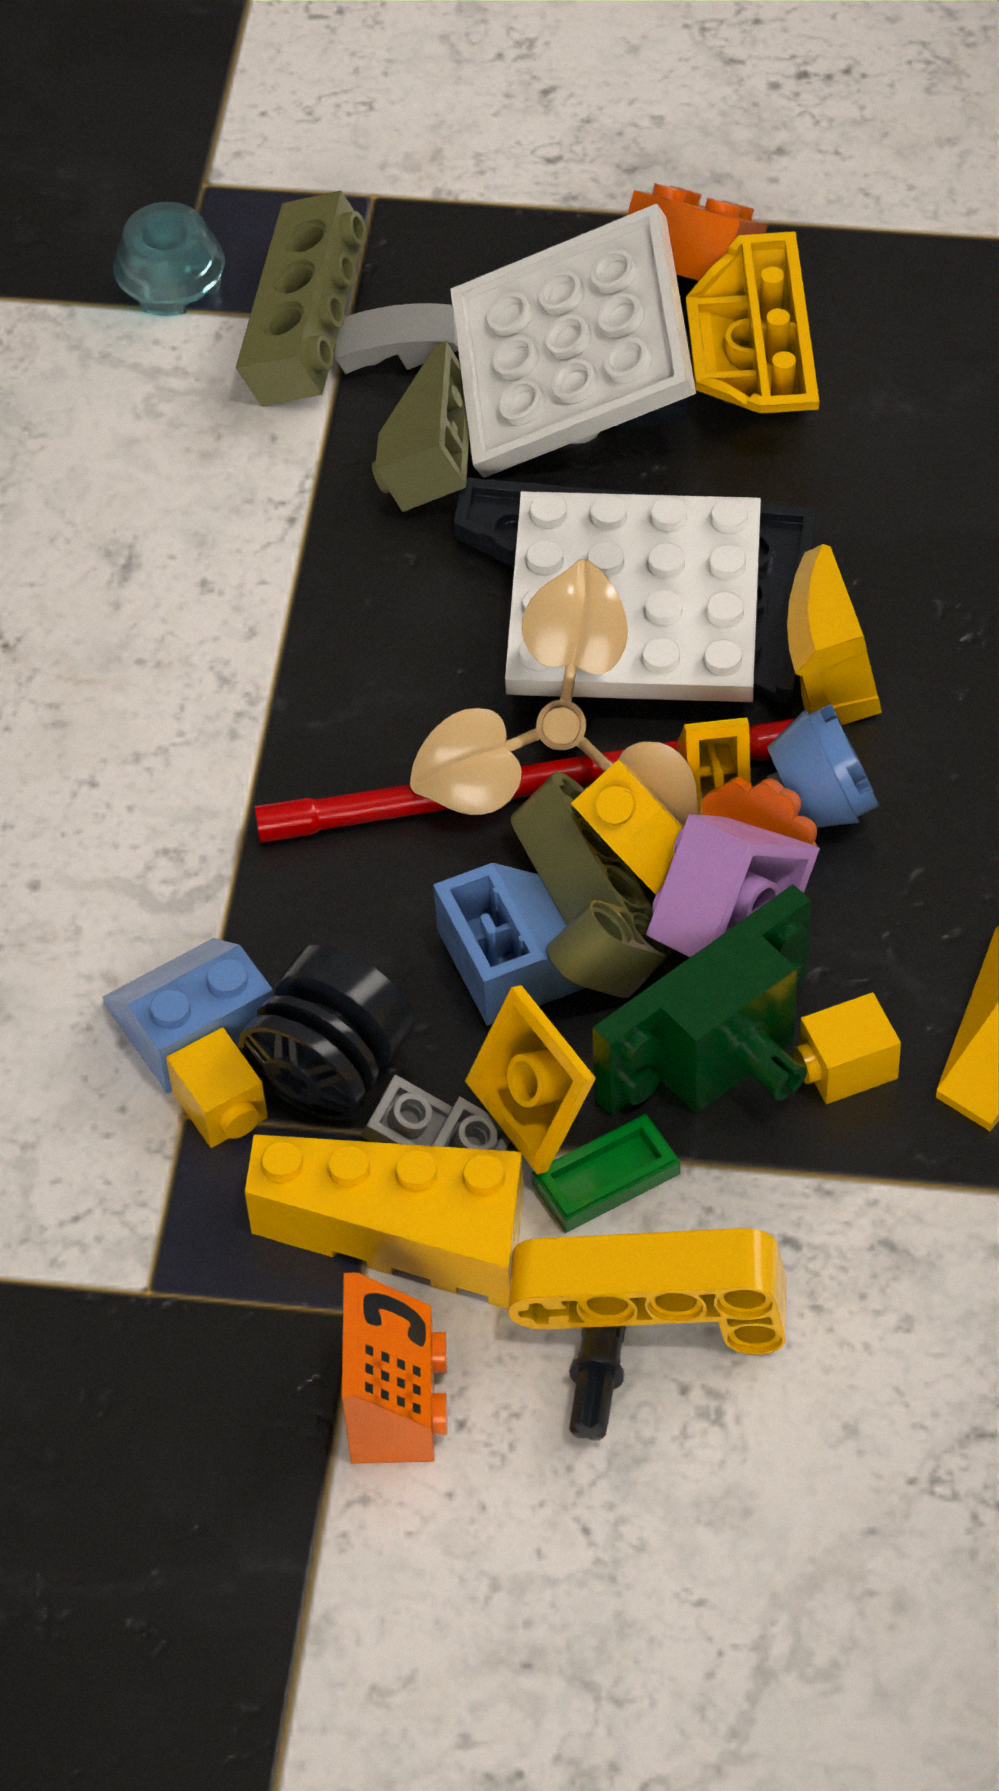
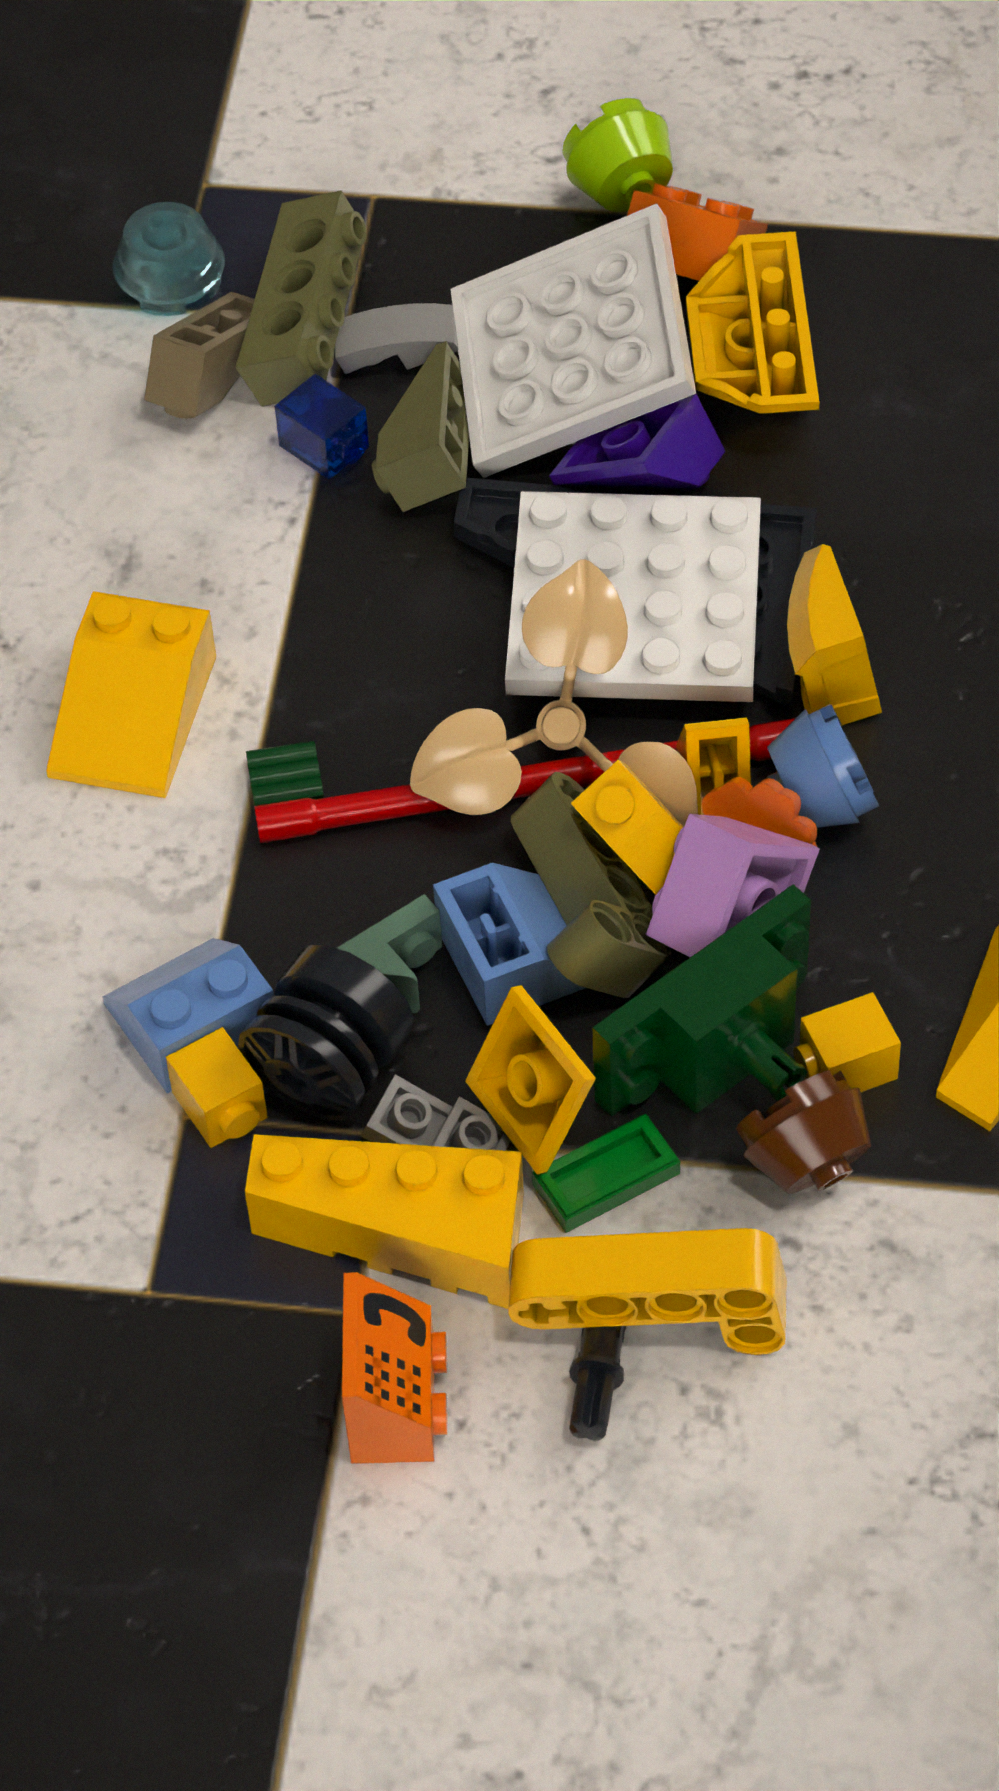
none -> yellow slope [46,591,217,798]
none -> dark tan slope [144,292,255,419]
none -> dark green piece [246,741,324,806]
none -> clear blue brick [274,374,369,480]
none -> sand green slope [337,894,442,1013]
none -> dark purple slope [549,394,725,492]
none -> lime cone [562,98,673,212]
none -> reddish brown cone [736,1070,871,1194]

